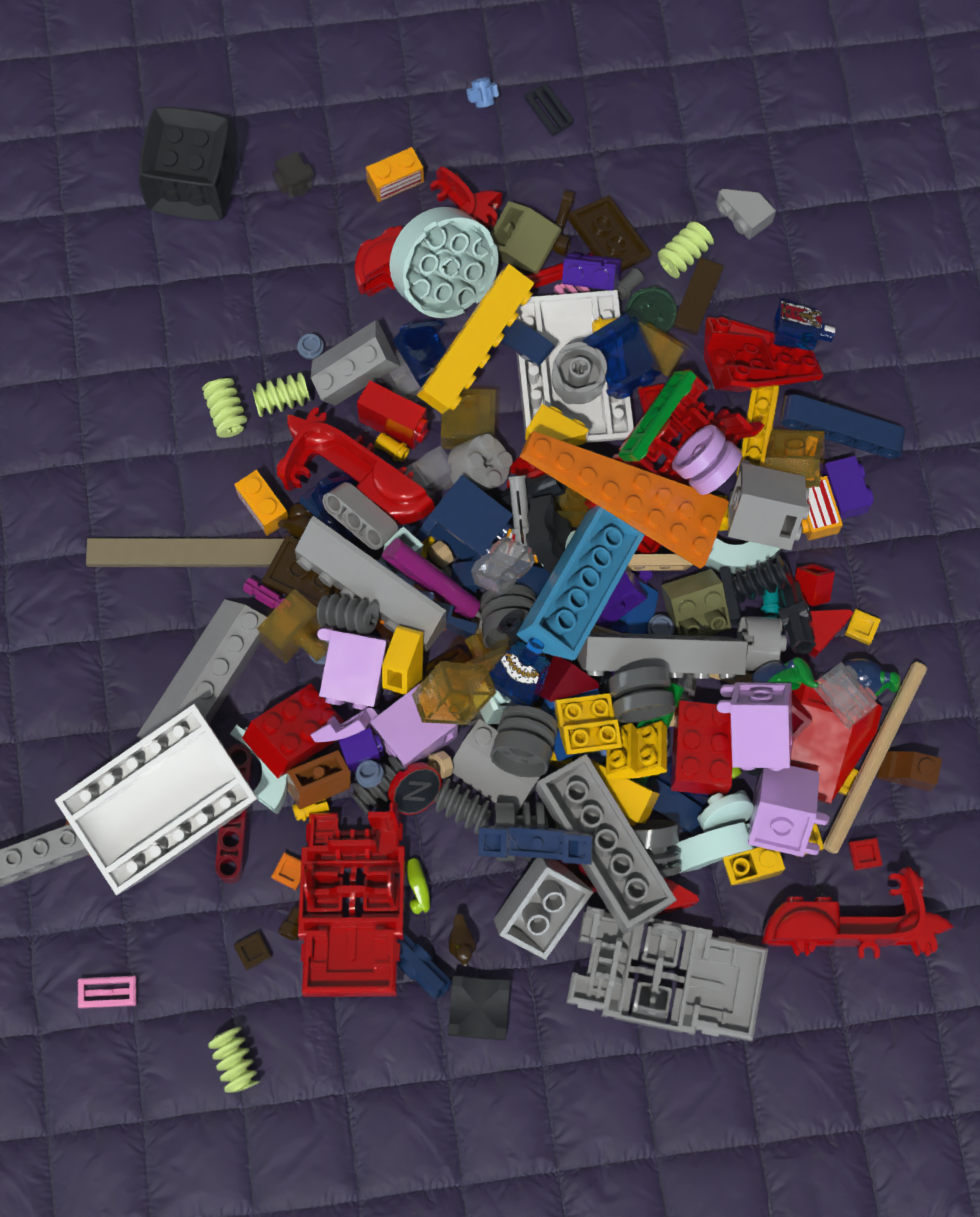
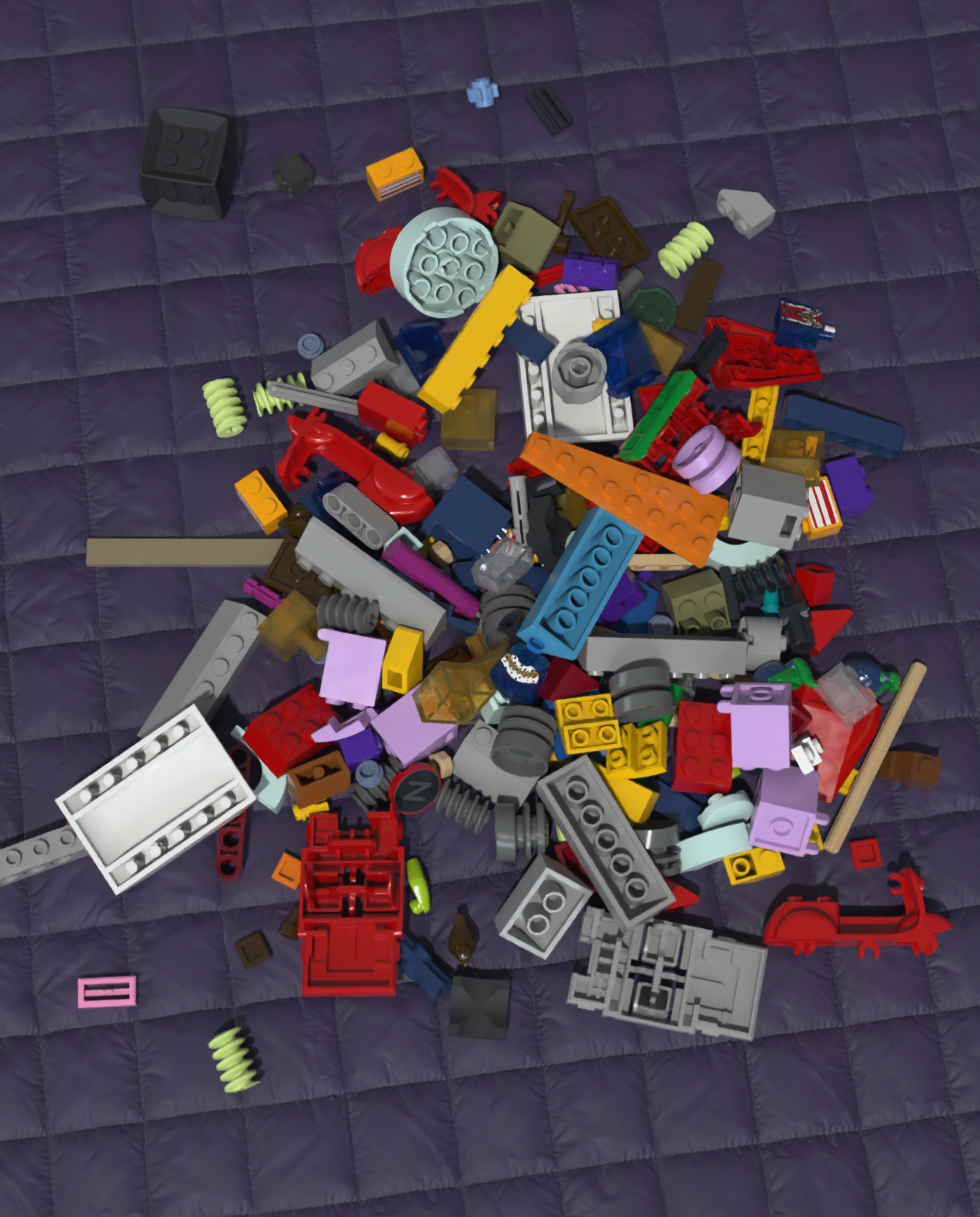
light grey brick [448,434,512,491] -> none
dark blue slope [478,826,593,865] -> none
yellow slope [525,404,589,446] -> none
yellow tile [845,609,881,646] -> none
none -> light grey axle [267,381,358,416]
none -> black tile [686,326,729,380]
none -> white slope [791,734,823,775]

